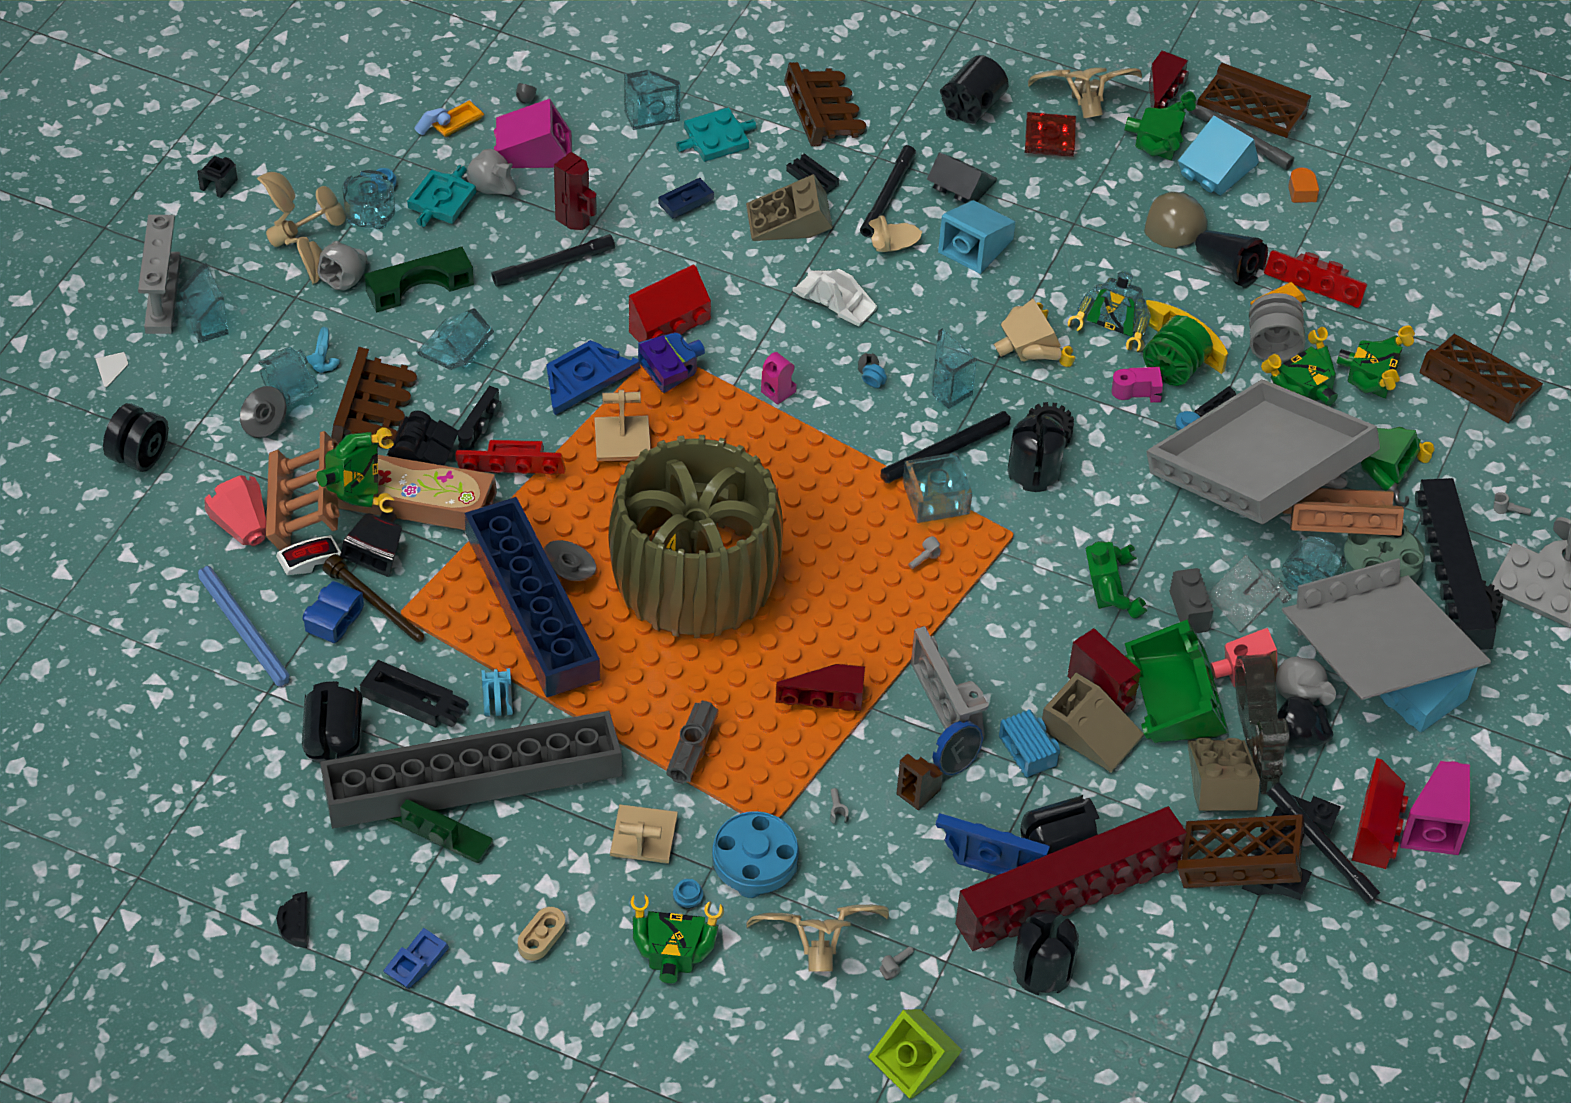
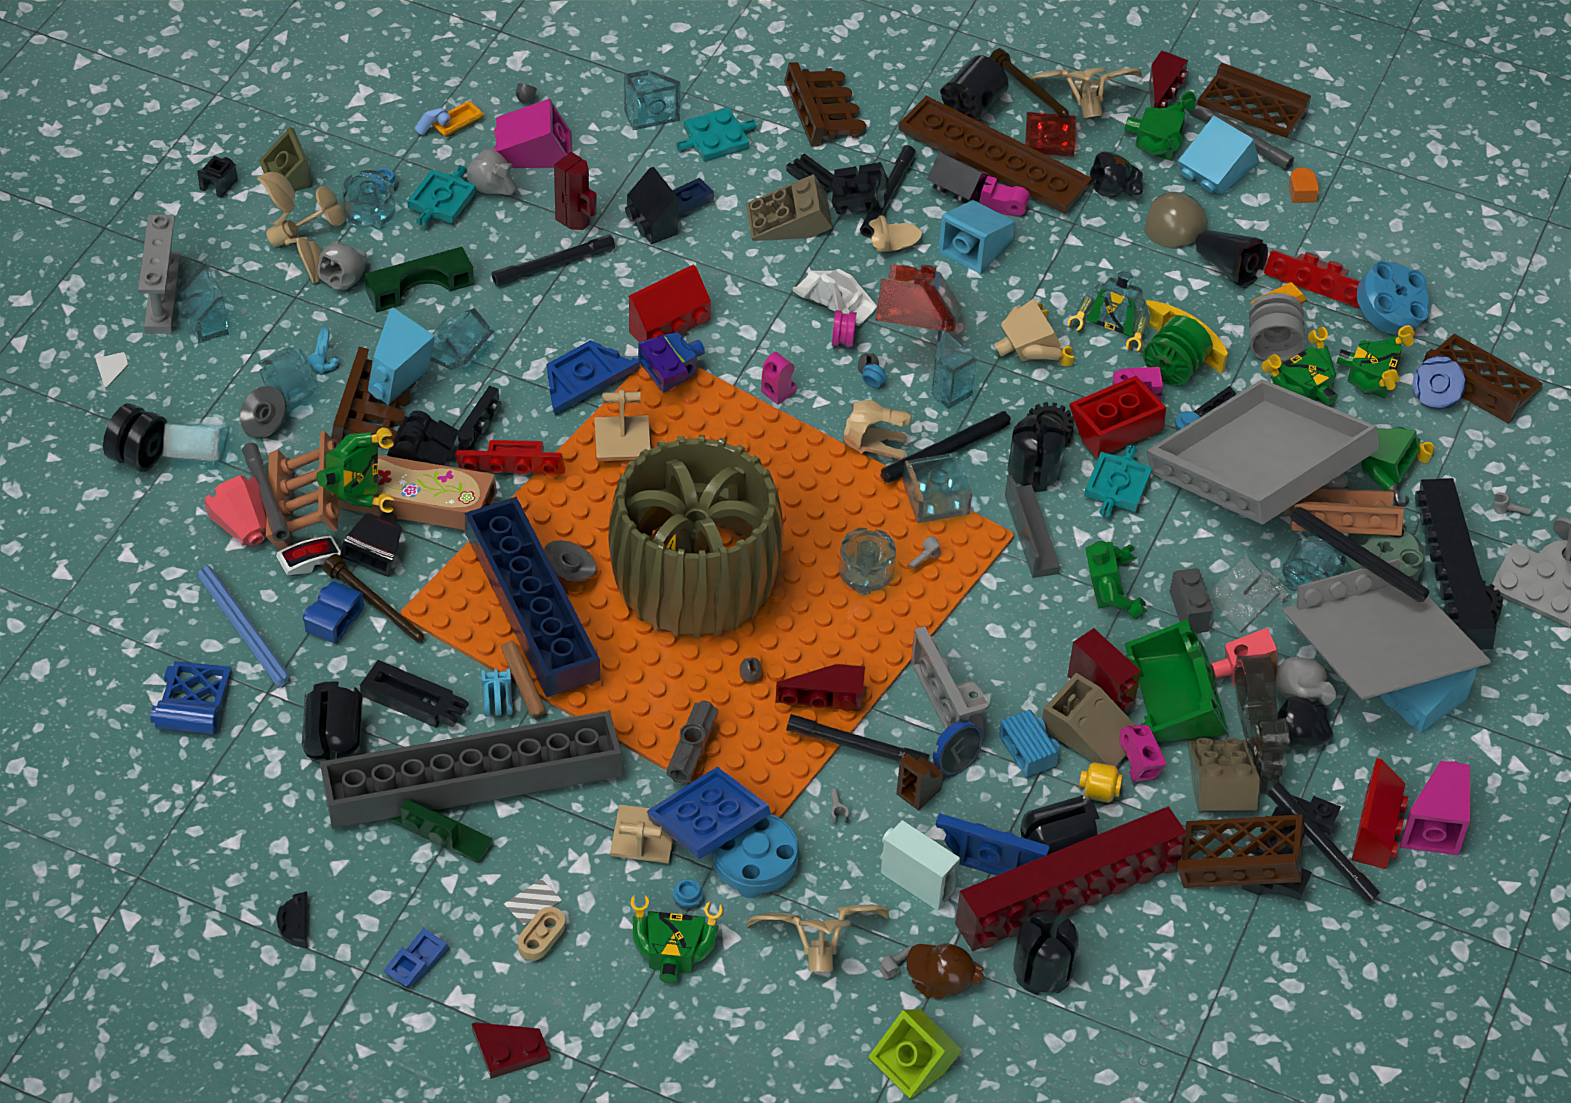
none -> blue piece [150,661,232,735]
none -> clear light blue slope [163,421,230,465]
none -> dark grey piece [242,443,290,541]
none -> olive slope [259,127,311,191]
none -> medium azure slope [368,308,435,405]
none -> dark red wing [472,1022,550,1079]
none -> medium nougat axle [501,641,546,719]
none -> sticker [504,879,561,925]
none -> black slope [625,167,678,245]
none -> blue plate [647,767,771,860]
none -> dark grey hinge [739,657,762,682]
none -> black piece [786,714,930,763]
none -> black hips [832,162,888,215]
none -> dark pink wheel [832,310,857,348]
none -> clear light blue brick [839,528,896,595]
none -> tan piece [843,400,911,460]
none -> clear red windscreen [875,264,962,331]
none -> light aqua brick [880,820,960,911]
none -> reddish brown plate [899,95,1092,214]
none -> reddish brown hair [906,943,984,999]
none -> dark pink leg [980,176,1030,216]
none -> dark brown piece [989,48,1069,118]
none -> dark grey panel [1005,475,1060,578]
none -> red slope [1069,375,1166,459]
none -> yellow head [1079,762,1123,803]
none -> teal plate [1084,445,1152,517]
none -> black piece [1090,151,1143,197]
none -> dark pink leg [1119,725,1167,782]
none -> black axle [1290,507,1430,602]
none -> dark azure piece [1357,261,1431,335]
none -> tile [1412,356,1466,409]

